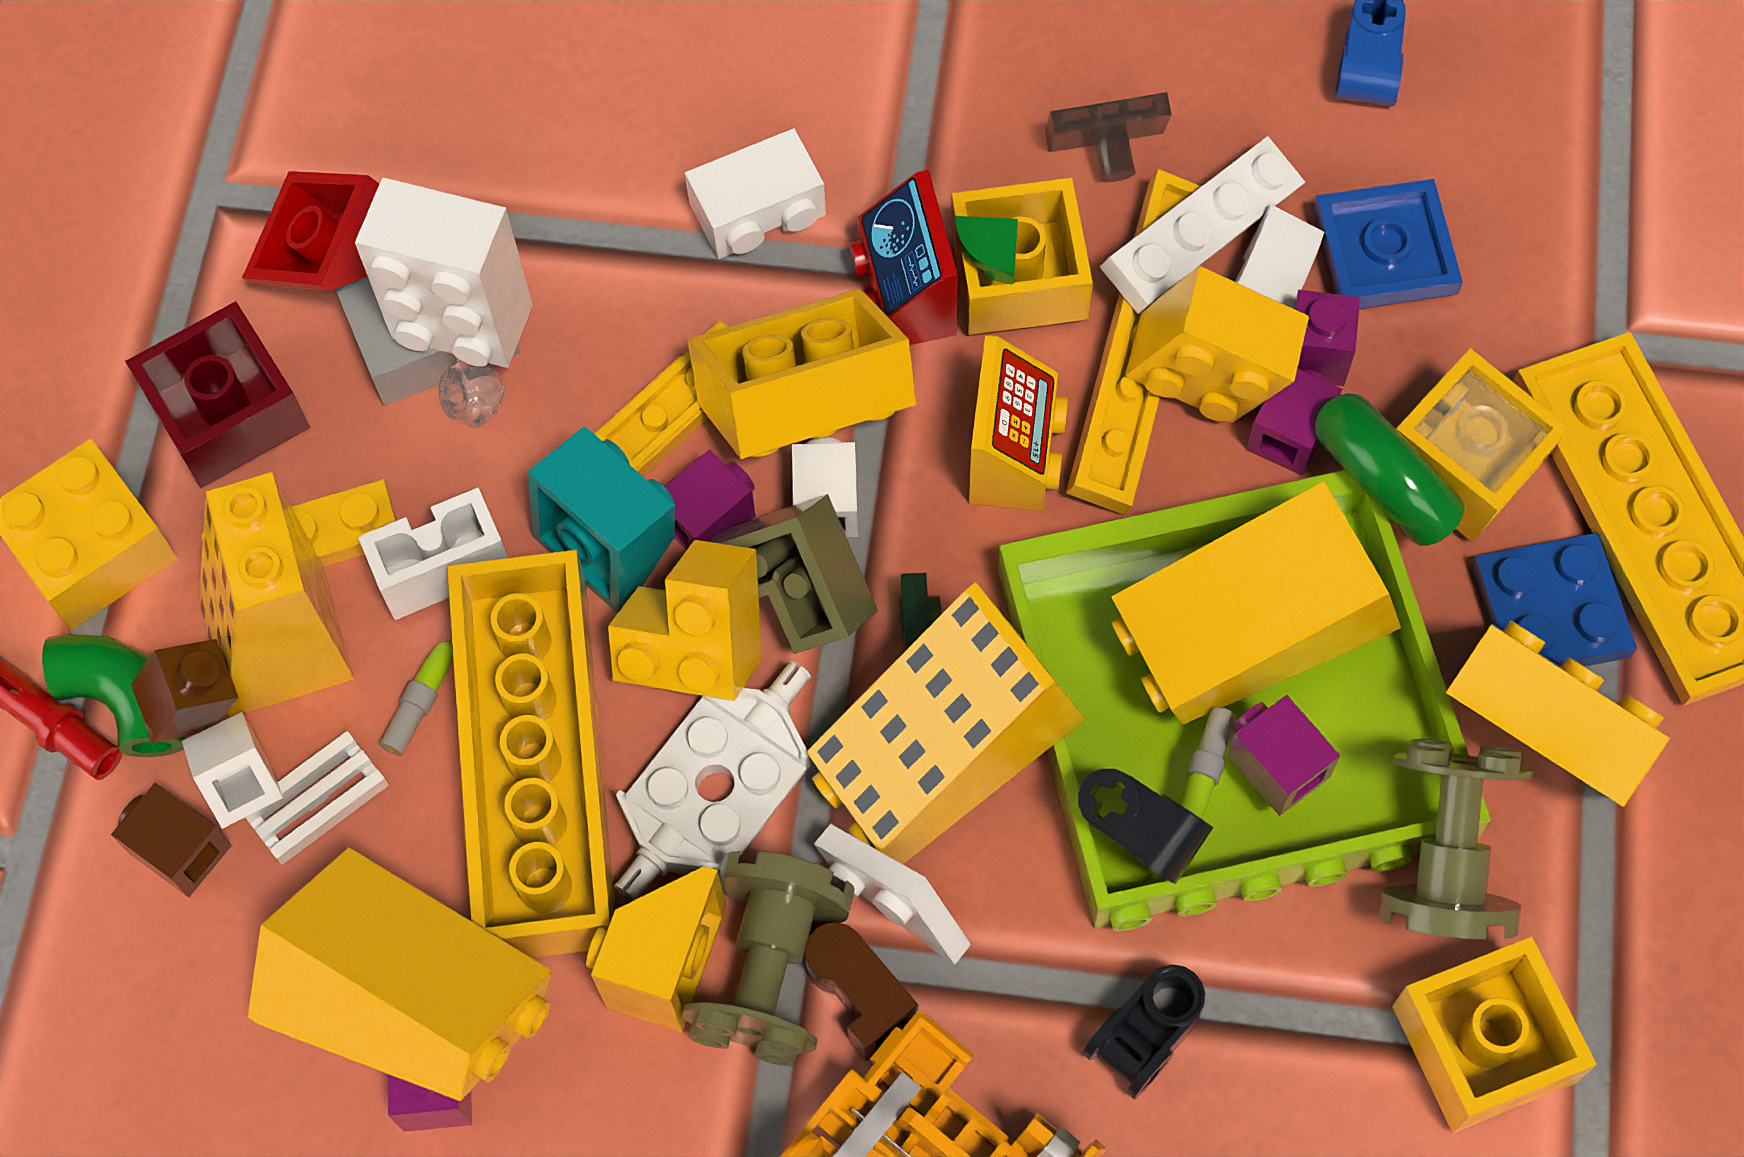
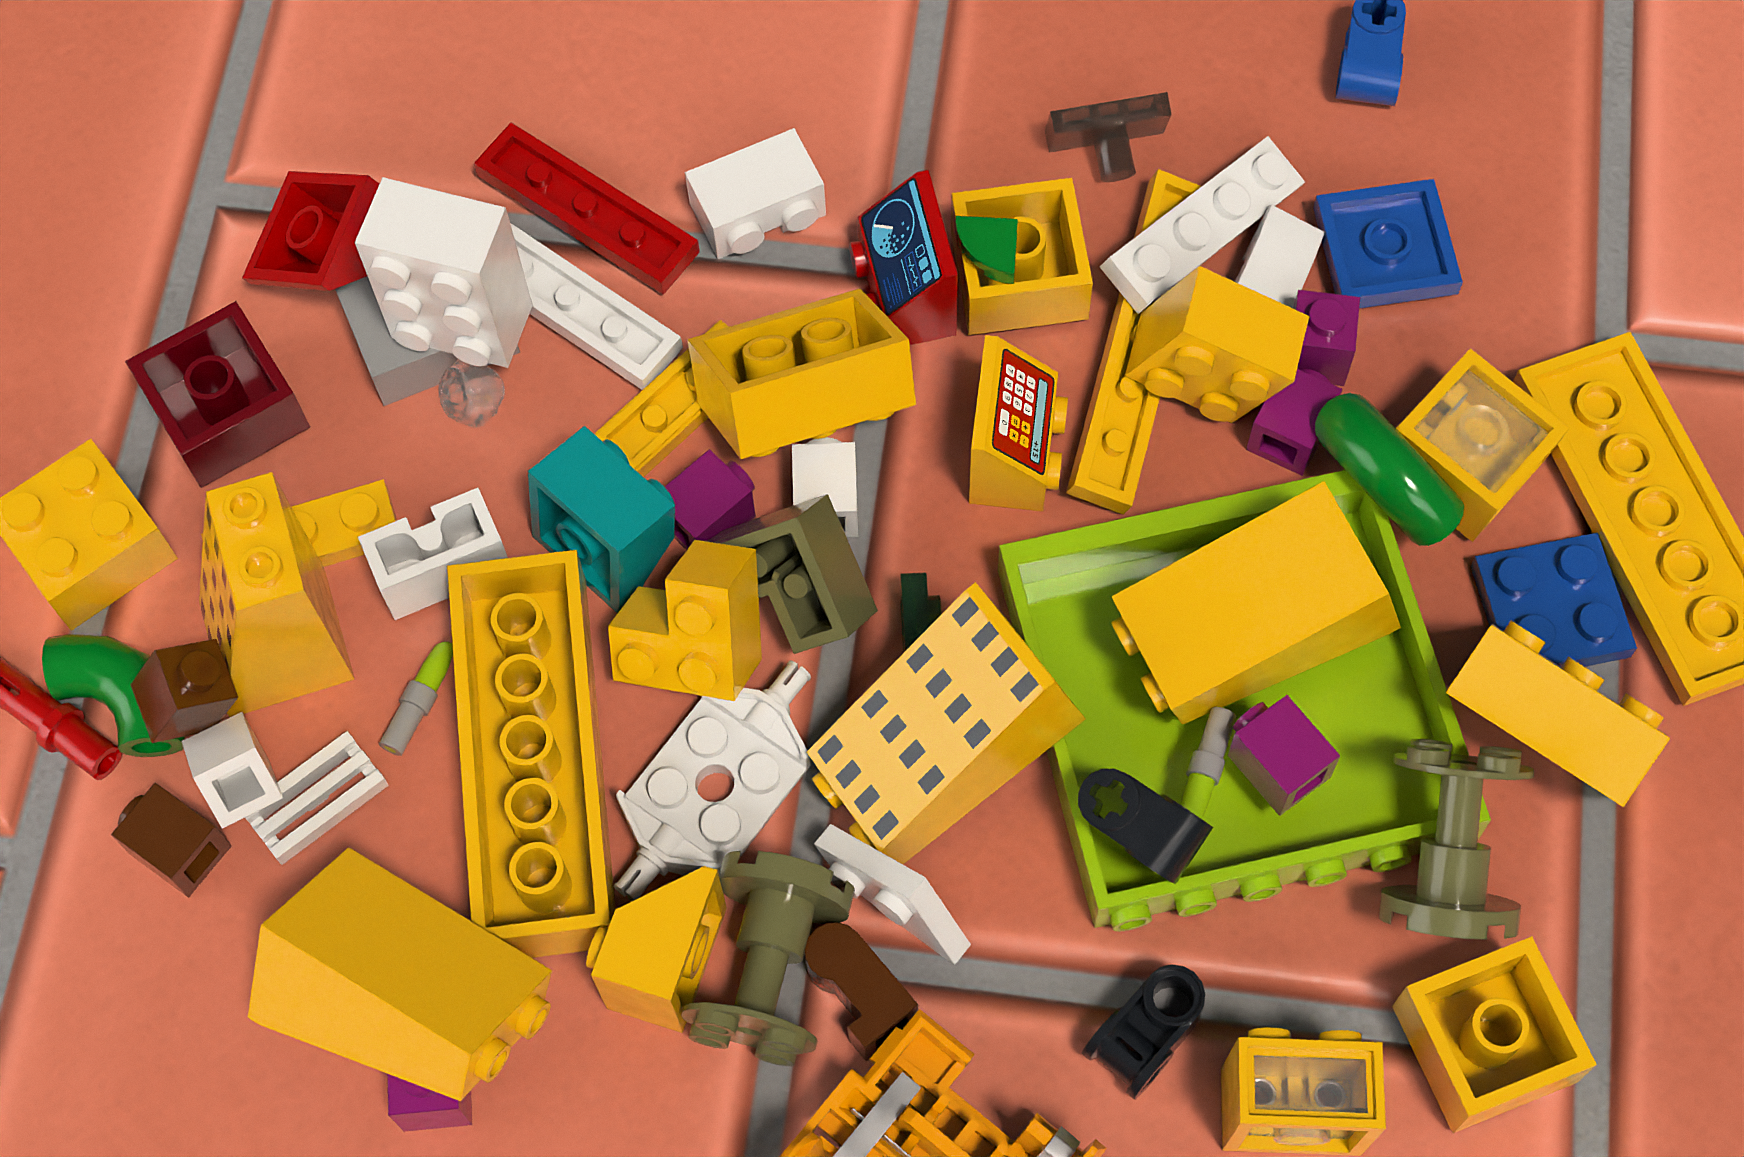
none -> red plate [474,122,700,295]
none -> white plate [510,223,683,390]
none -> yellow piece [1221,1027,1386,1156]

